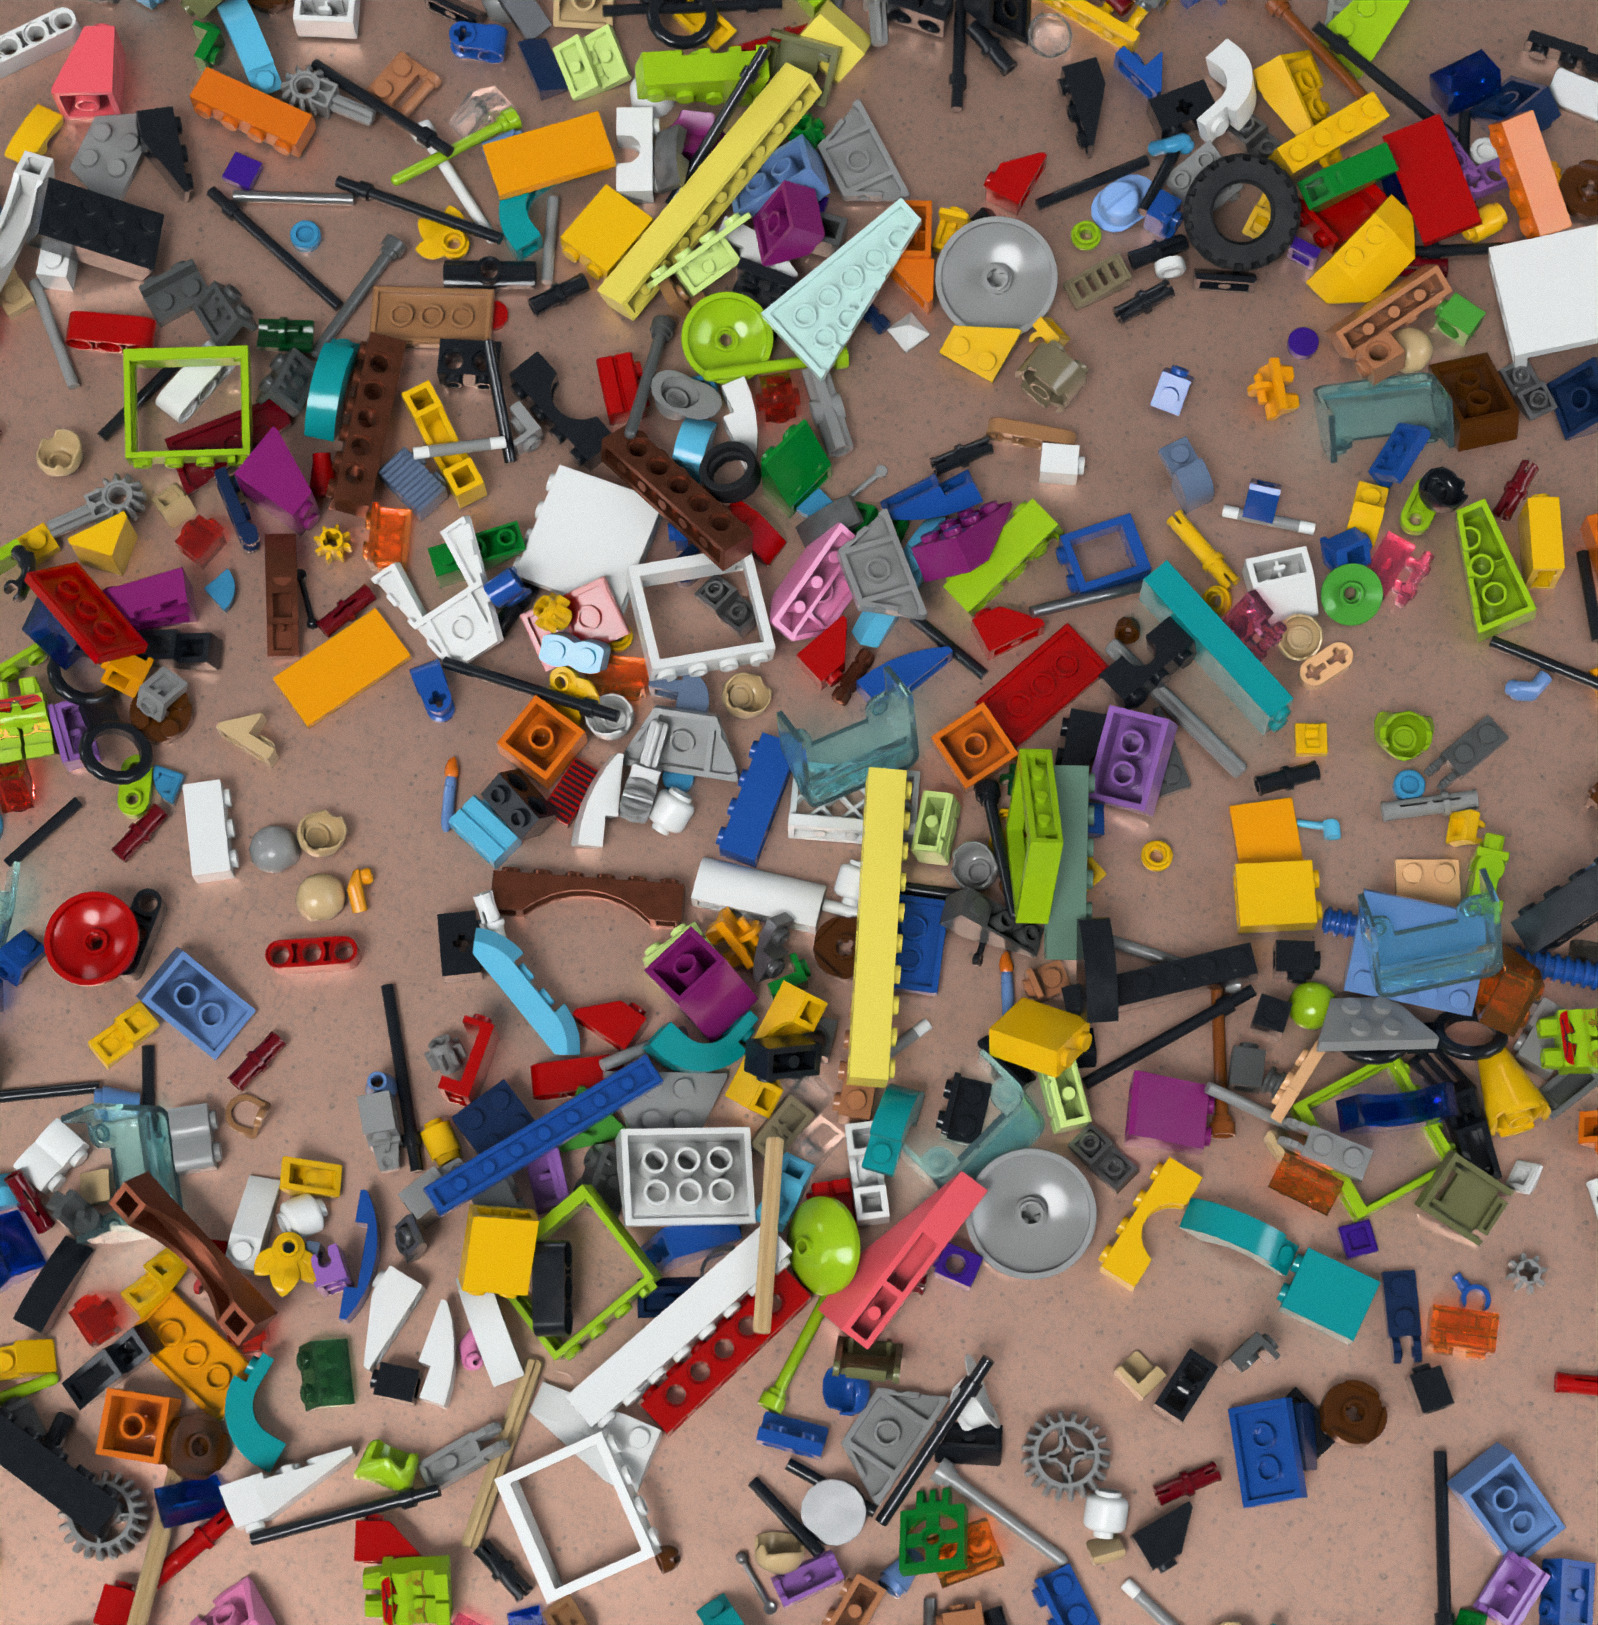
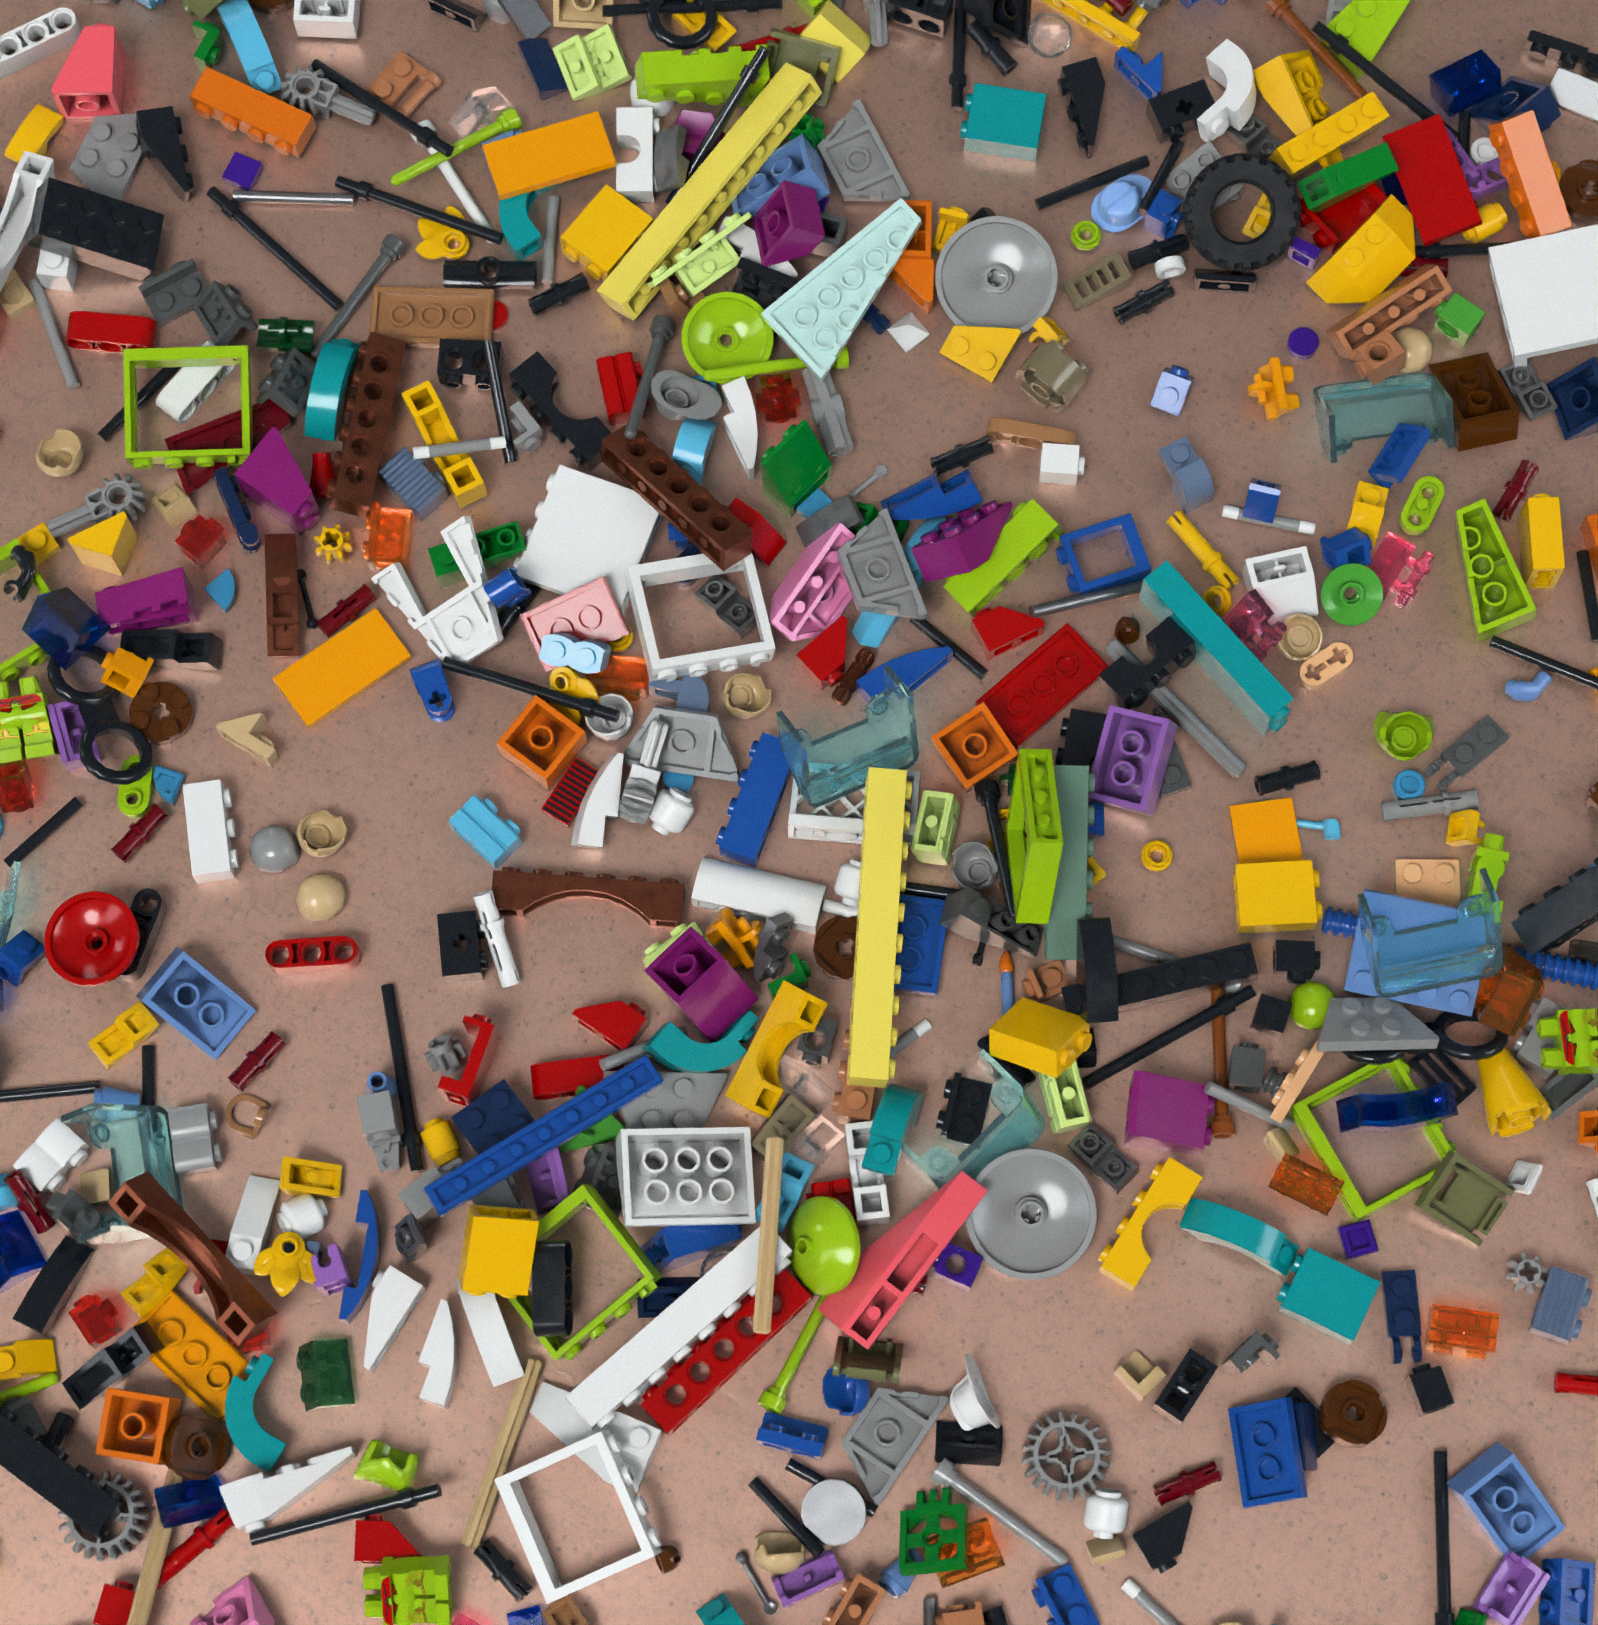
red tile [24,562,148,665] -> none
light grey bracket [136,666,188,722] -> none
dark azure tile [290,220,322,253] -> none
light orange arm [347,867,374,914] -> none
black brick [370,1362,423,1406] -> none
light grey hinge [418,1422,511,1491] -> none
medium blue piece [441,757,459,833] -> none
blue piece [449,21,508,63] -> none
bright pink arm [458,1327,483,1371] -> none
medium azure brick [473,927,580,1055] -> none
black brick [481,768,559,840] -> none
yellow gear [533,592,572,633] -> none
black tyre [699,441,762,503] -> none
black brick [744,1034,822,1083] -> none
black bar [876,1355,994,1526] -> none
red slope [983,152,1047,216] -> none
dark azure arm [1148,133,1194,156] -> none
light grey hinge [1277,1117,1374,1182] -> none
yellow tile [1293,723,1328,757] -> none
black hair [1419,467,1468,514] -> none
black slope [1435,1078,1502,1179] -> none
blue piece [1452,1272,1491,1313] -> none
none -> teal brick [960,83,1046,162]
none -> sand blue brick [1528,1266,1592,1345]

